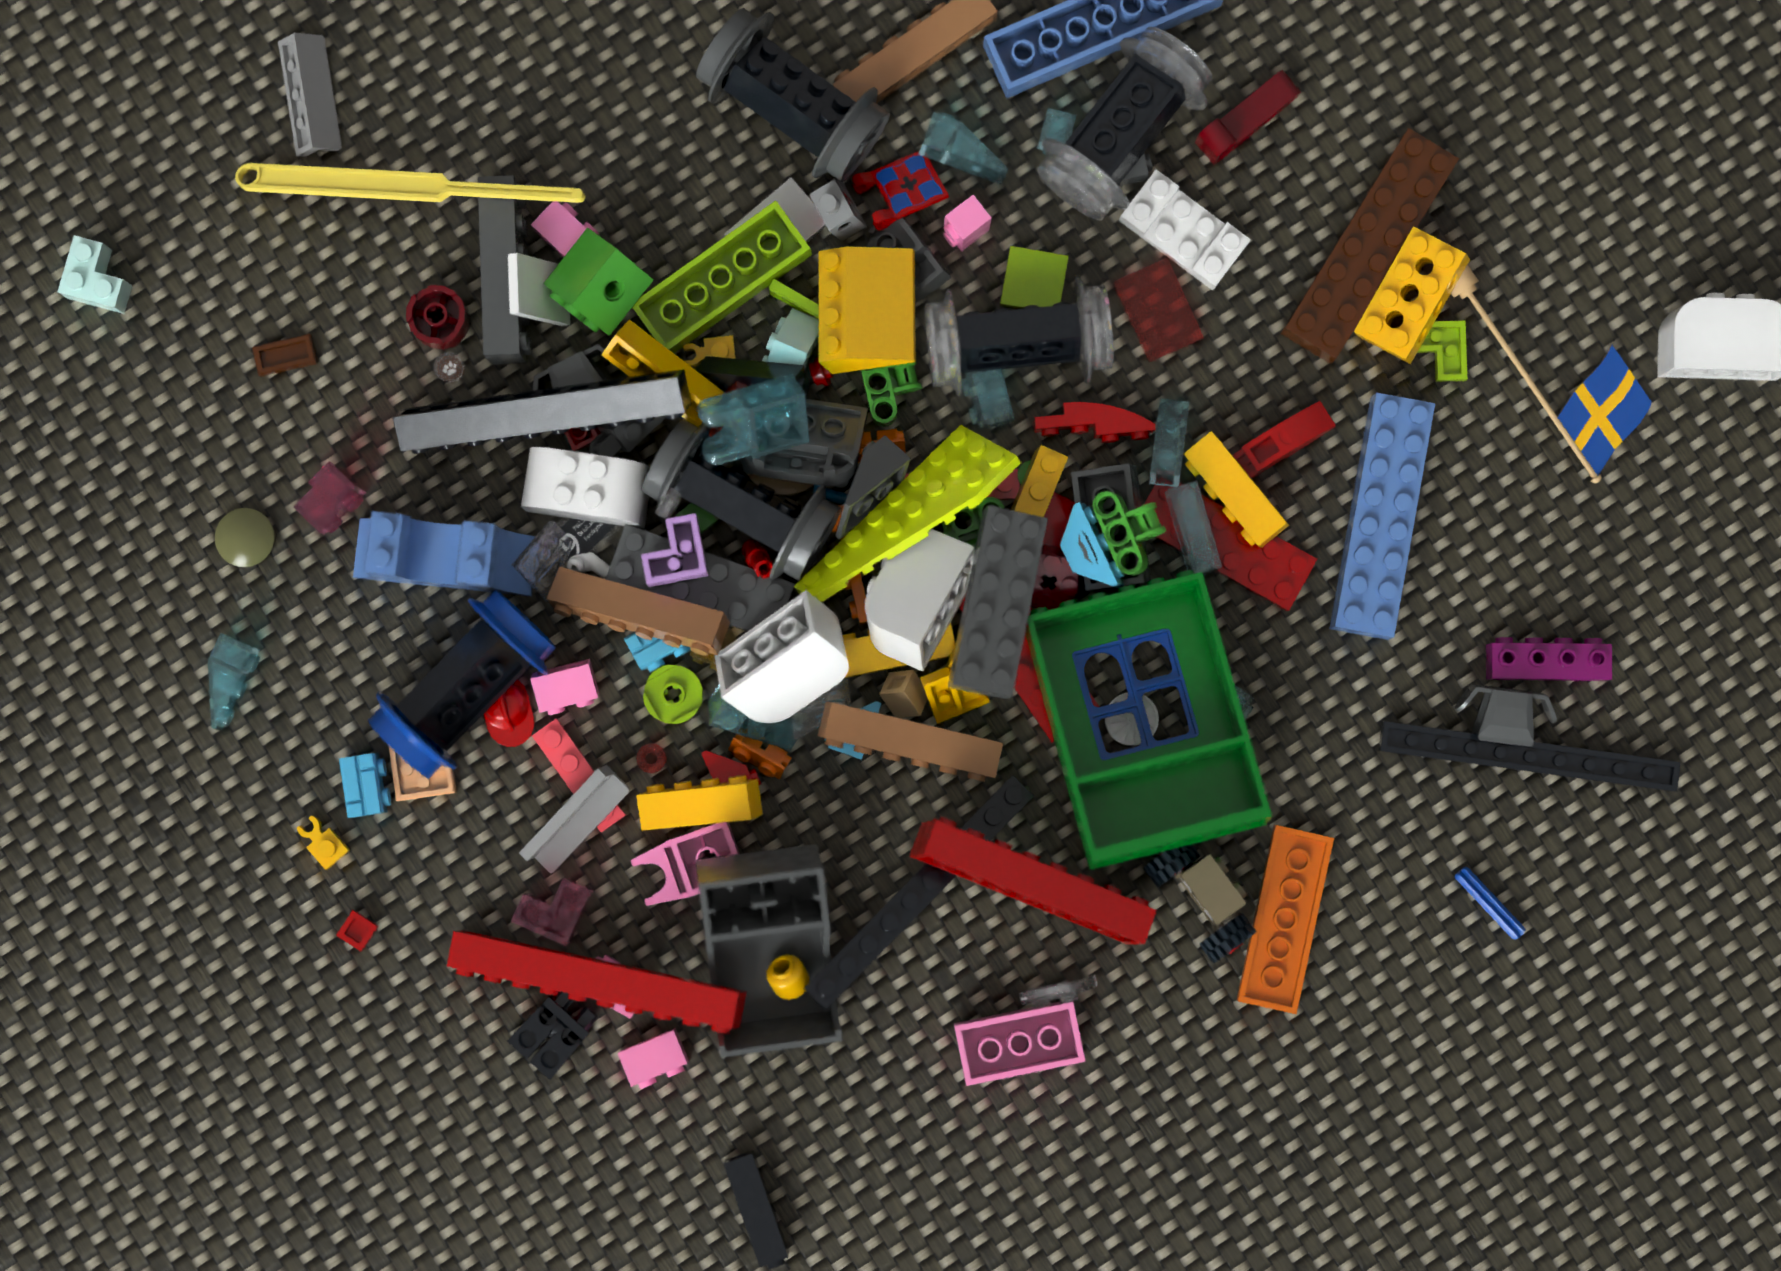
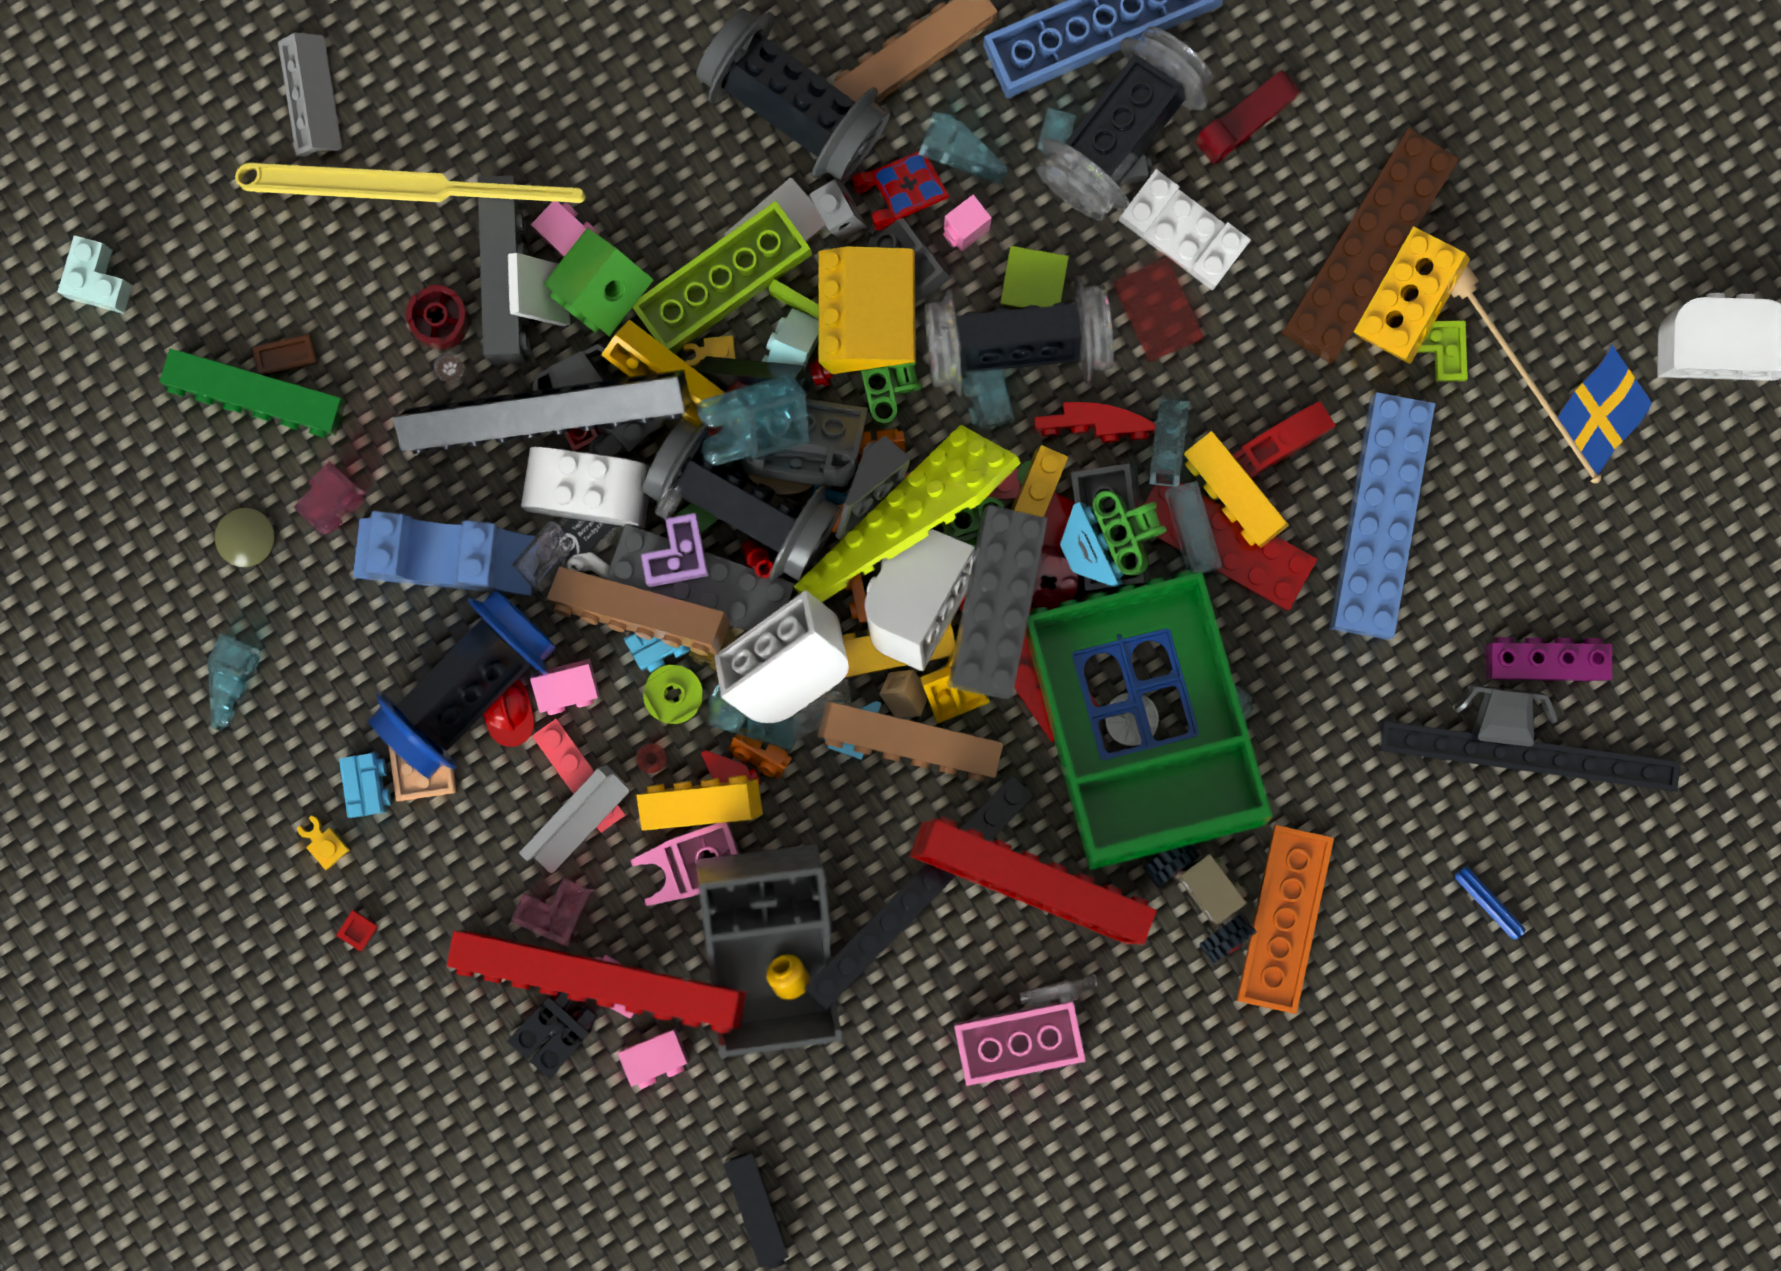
none -> green brick [159,348,346,438]

